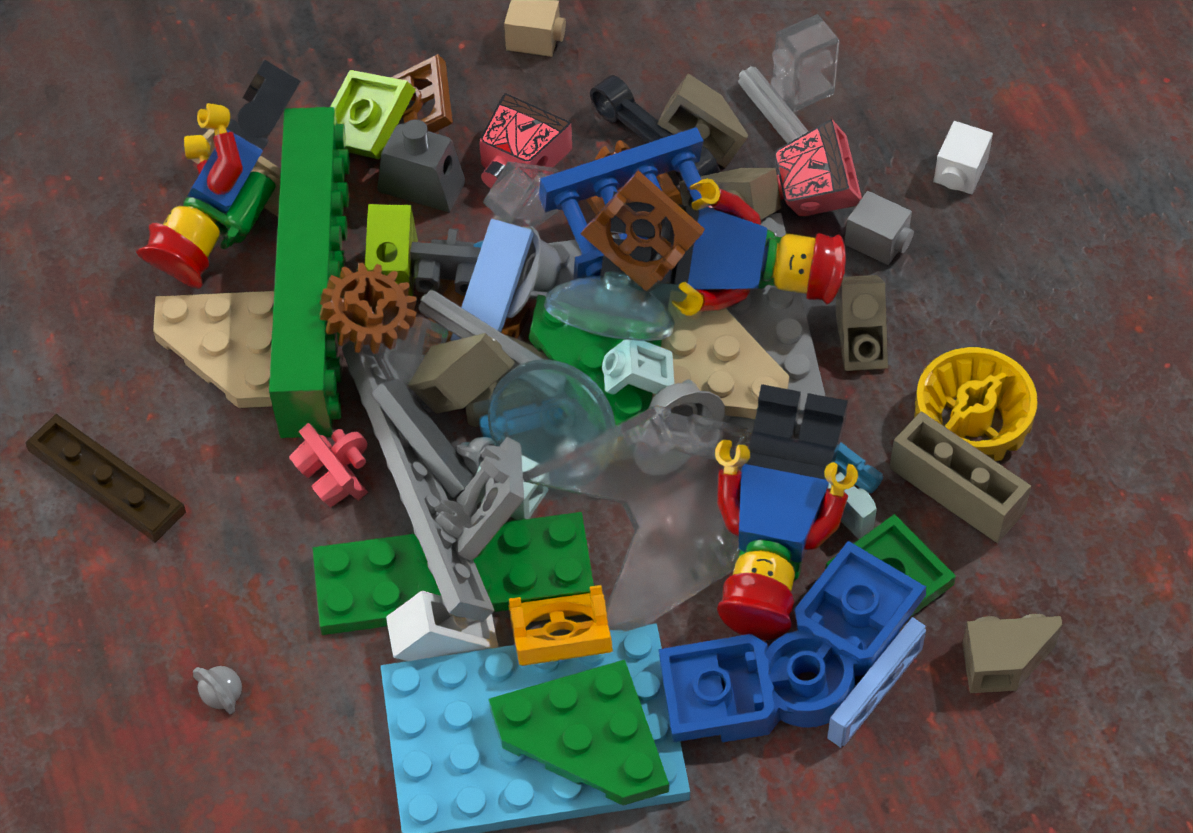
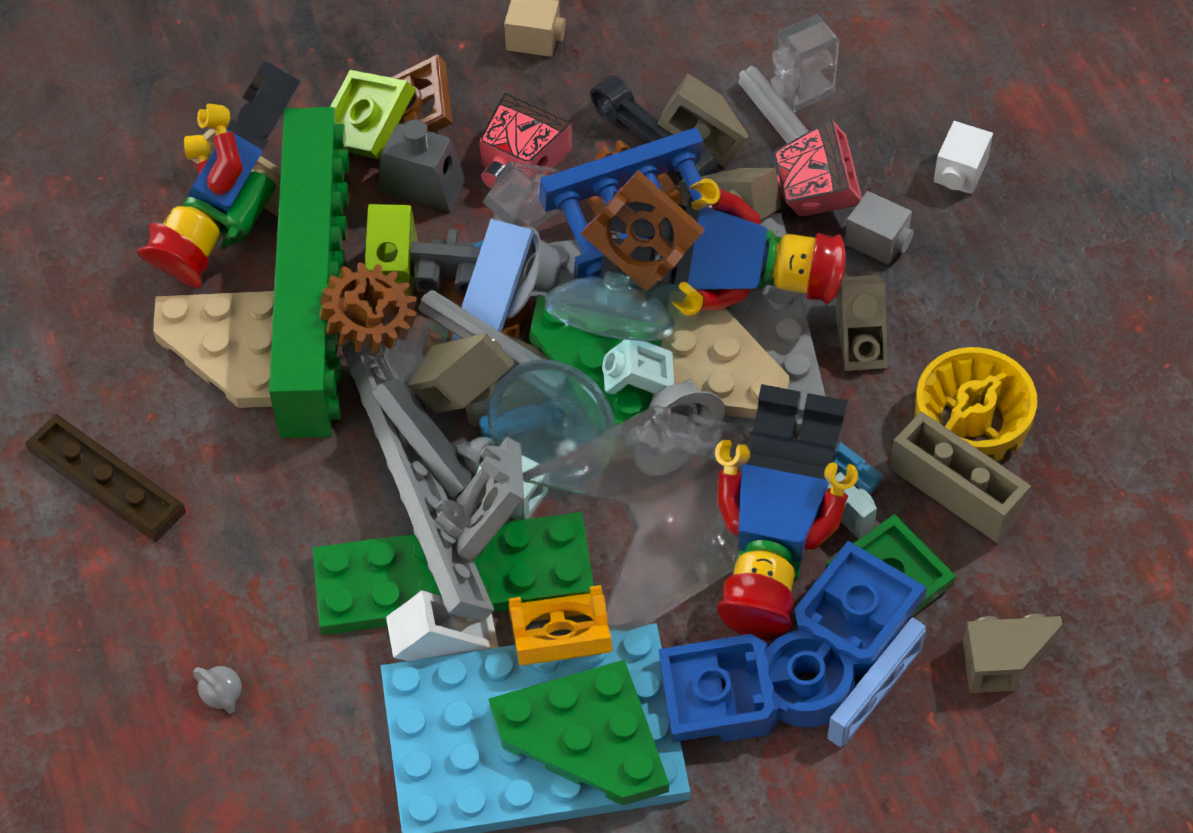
coral hips [289,423,368,507] -> none

